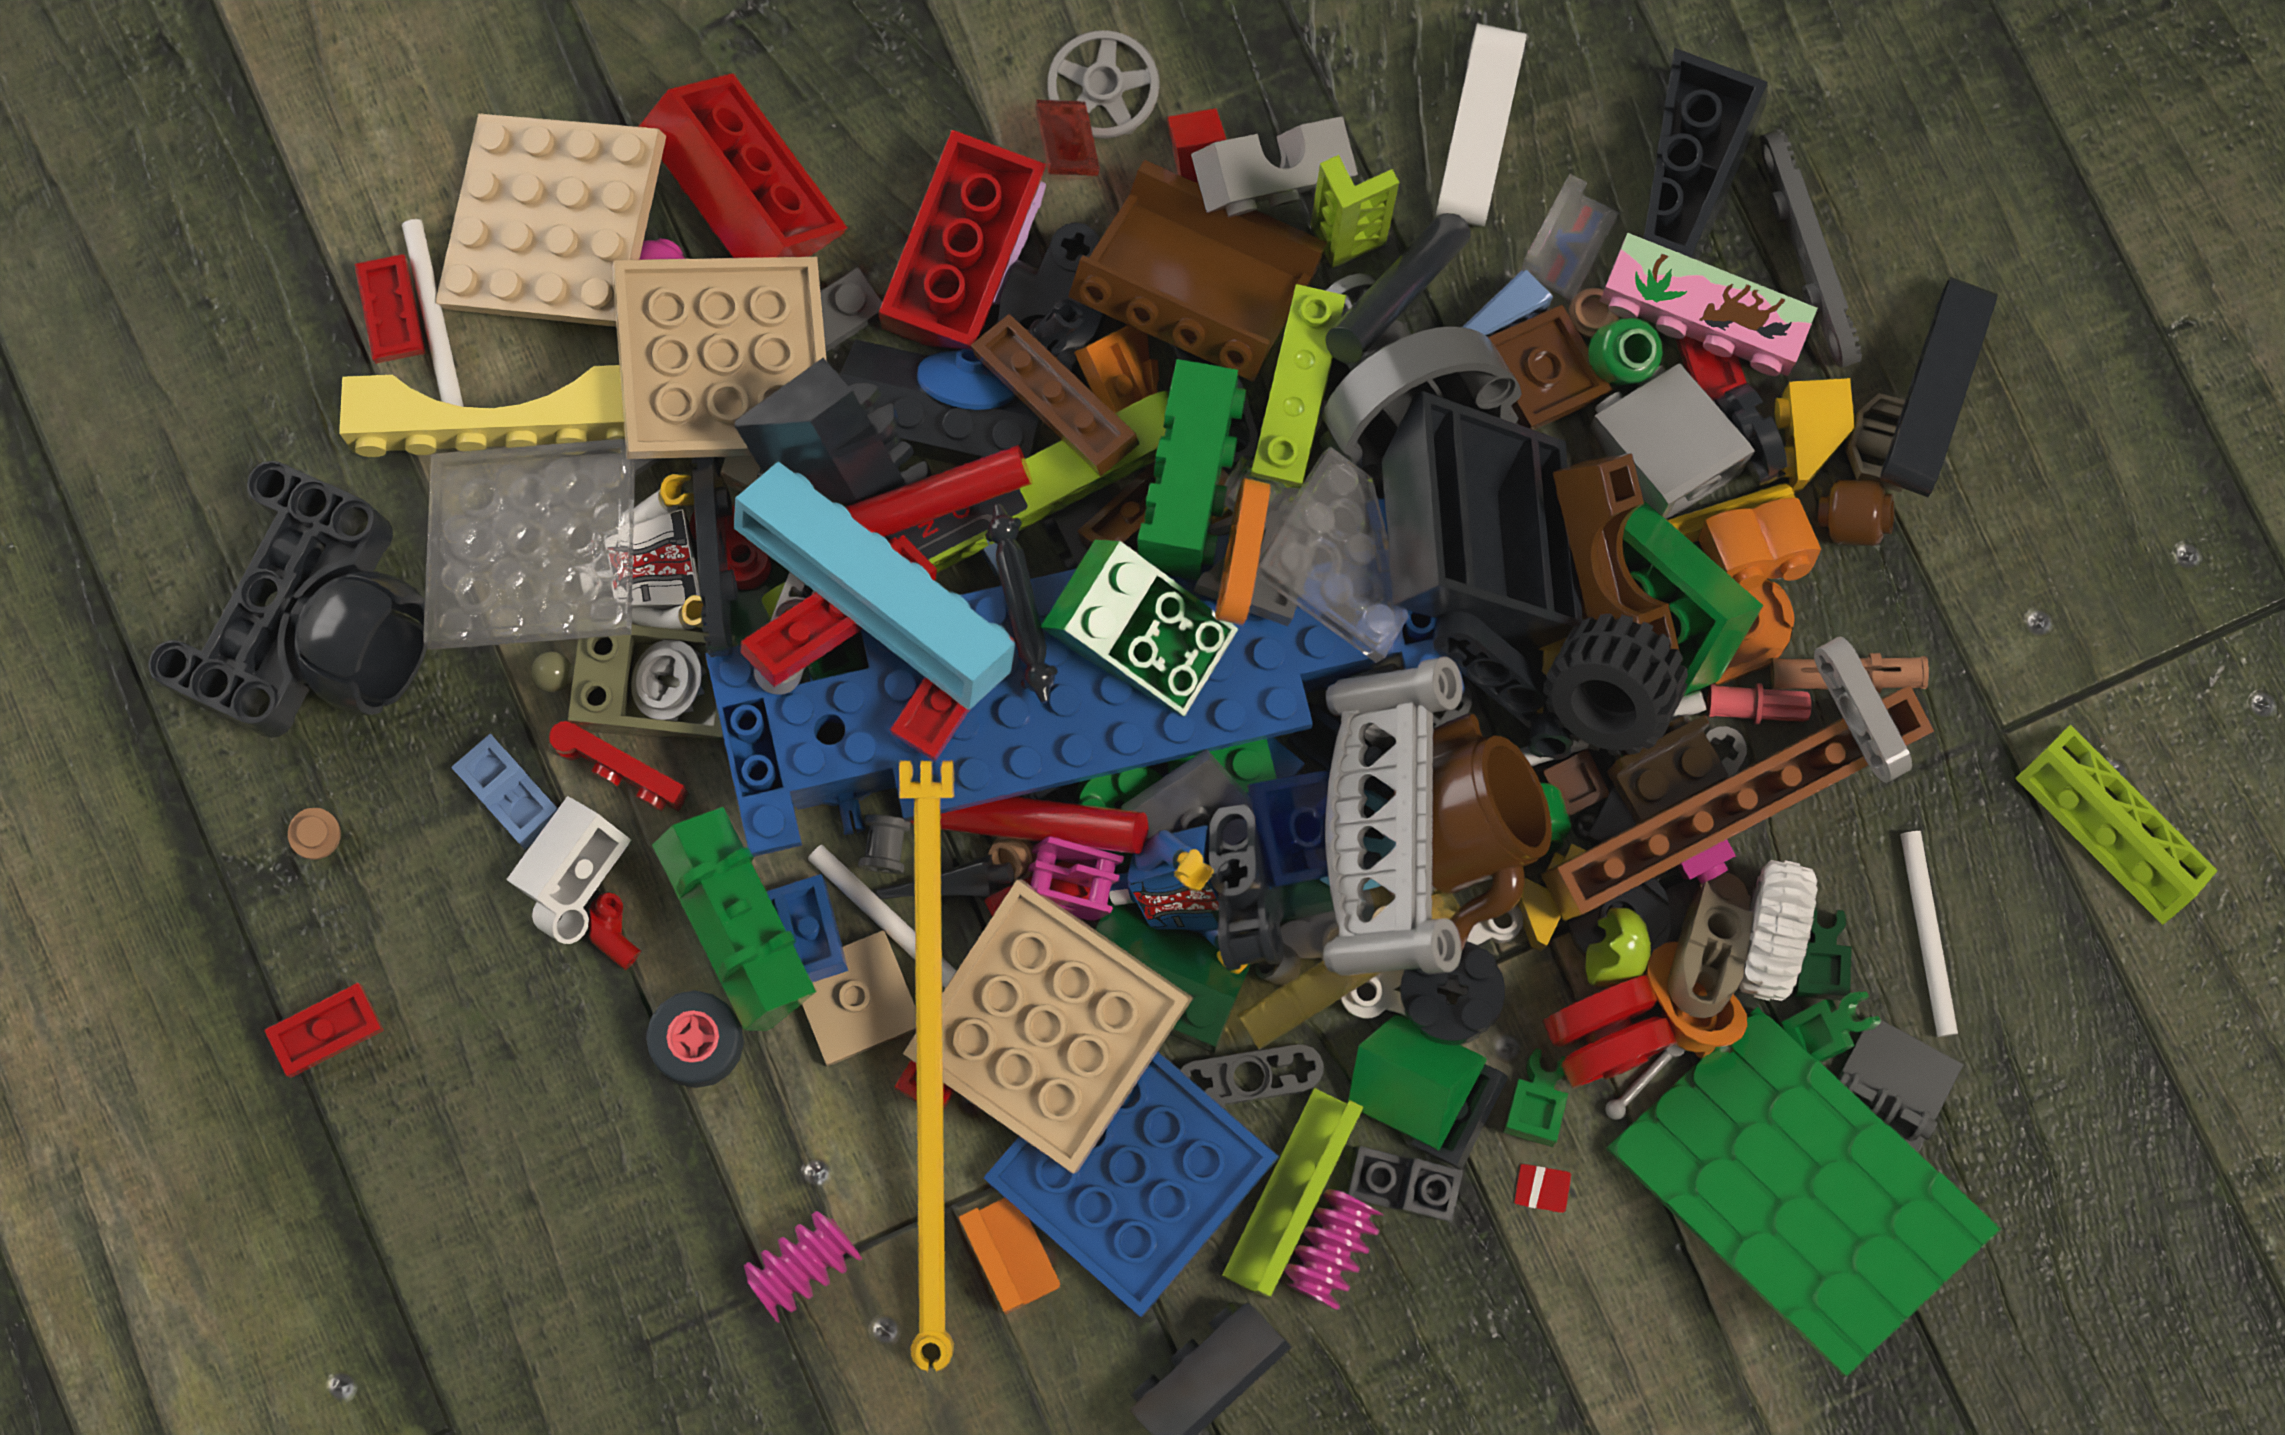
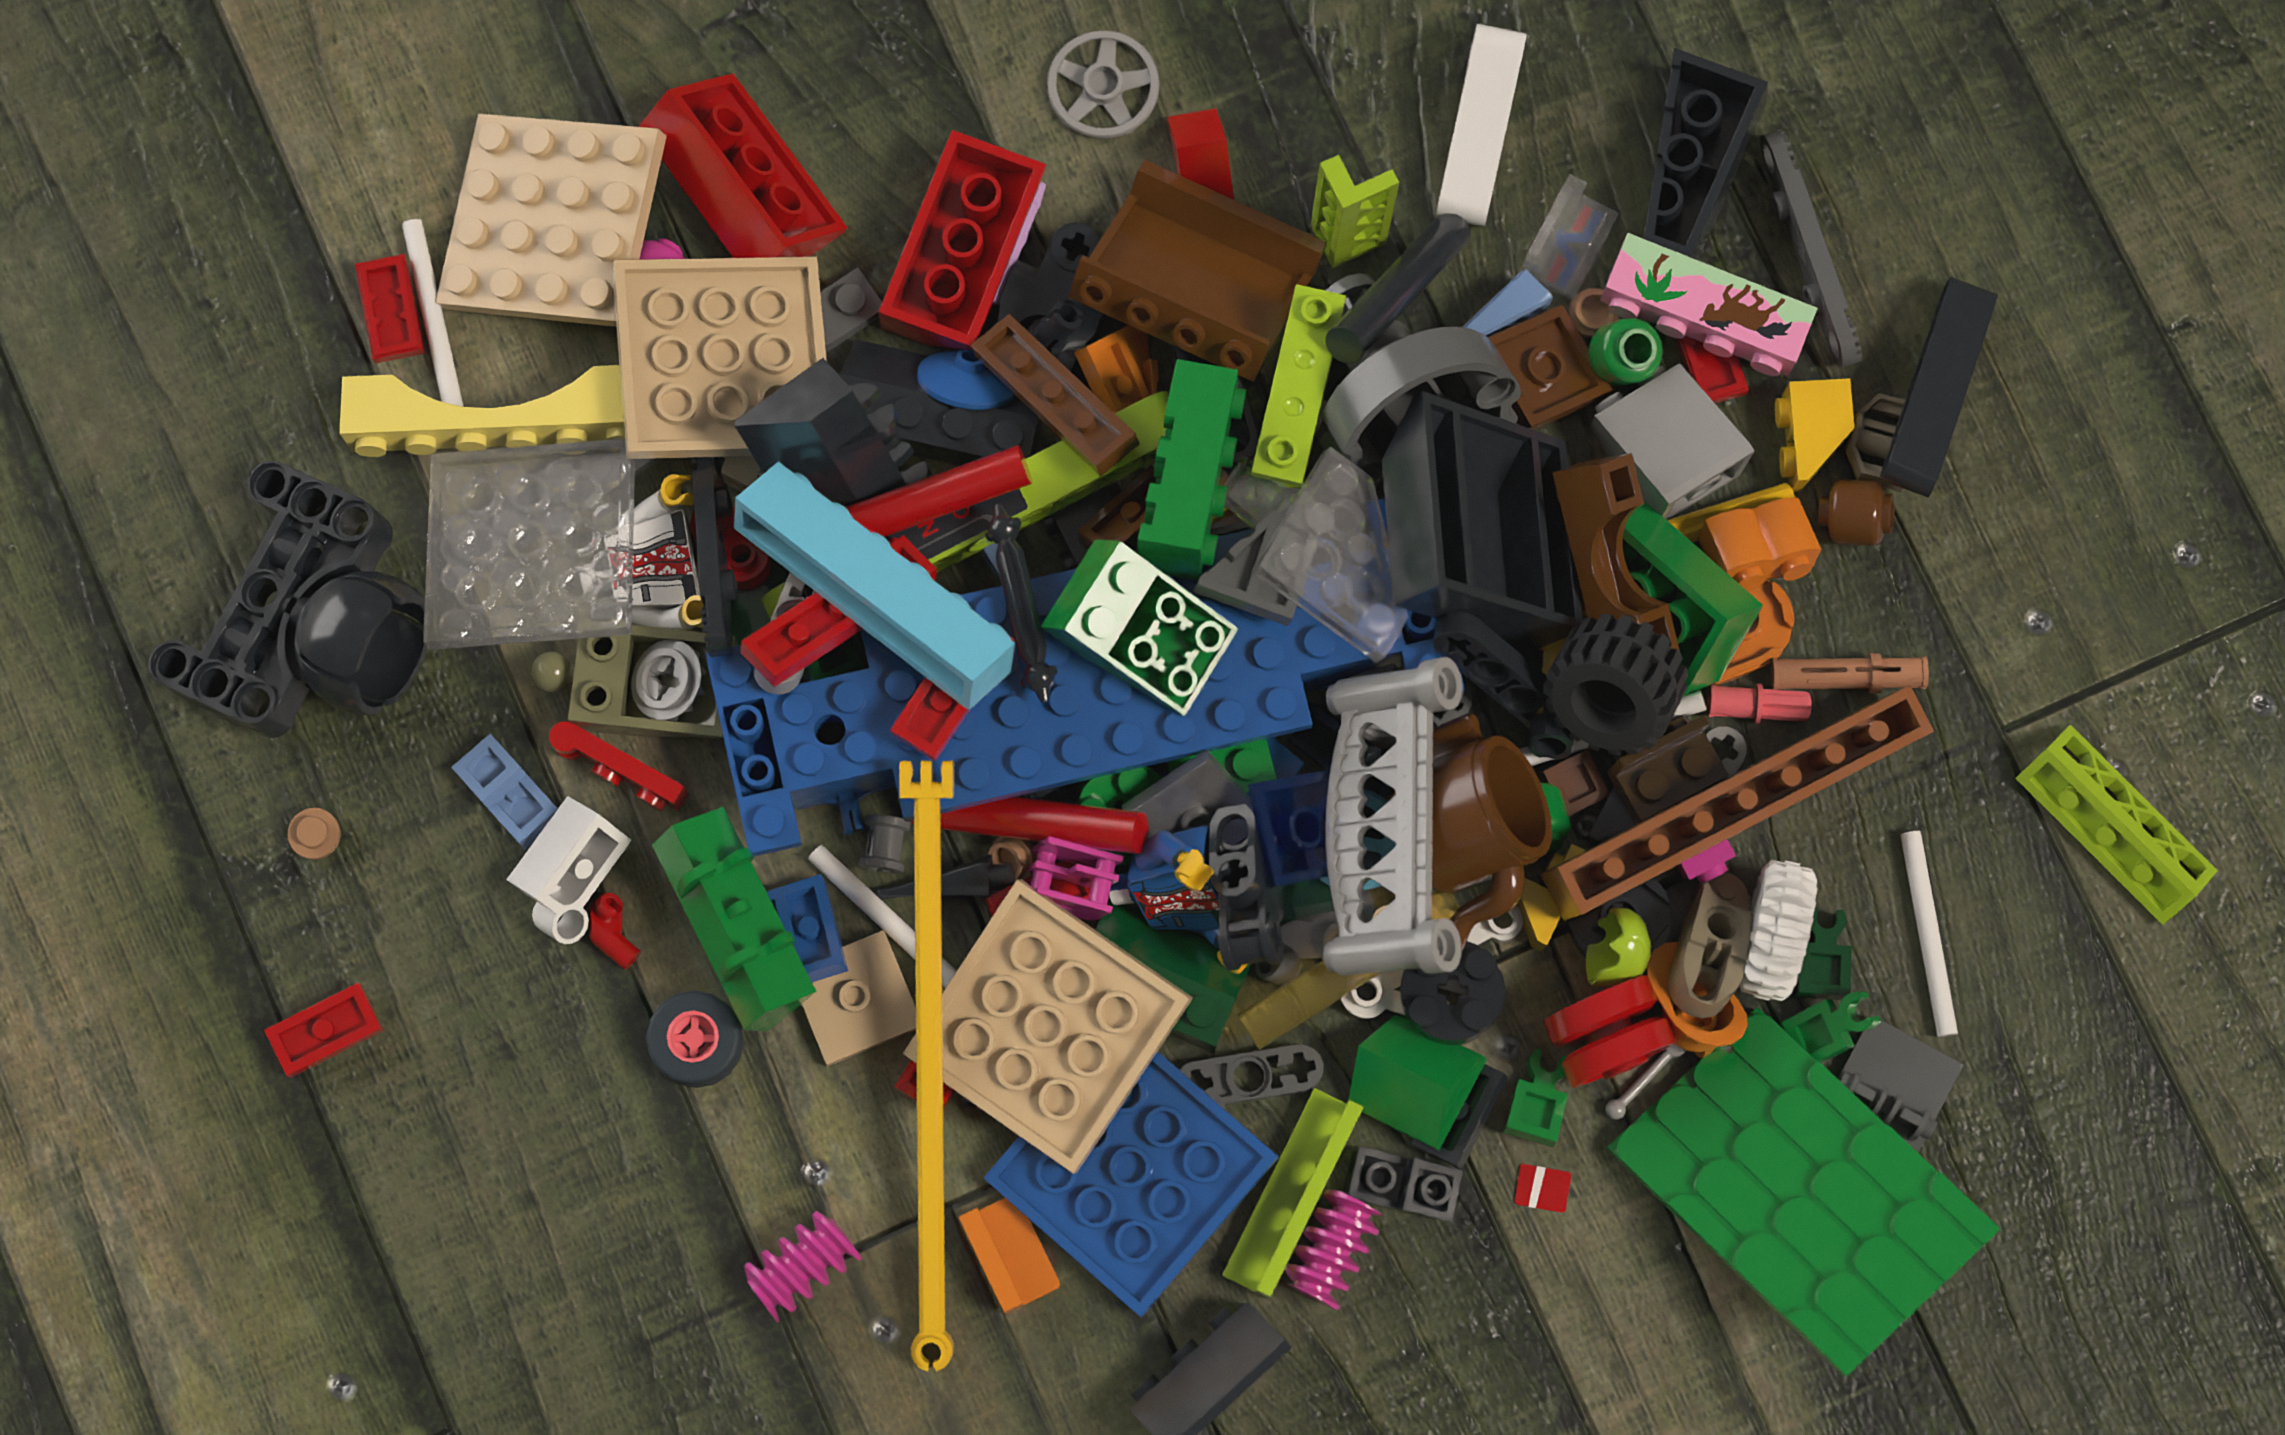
clear red slope [1035,99,1100,180] -> none
light grey arch [1191,116,1358,217] -> none
orange beam [1216,478,1270,626] -> none
black plate [1713,383,1787,485] -> none
light grey beam [1814,637,1912,783] -> none

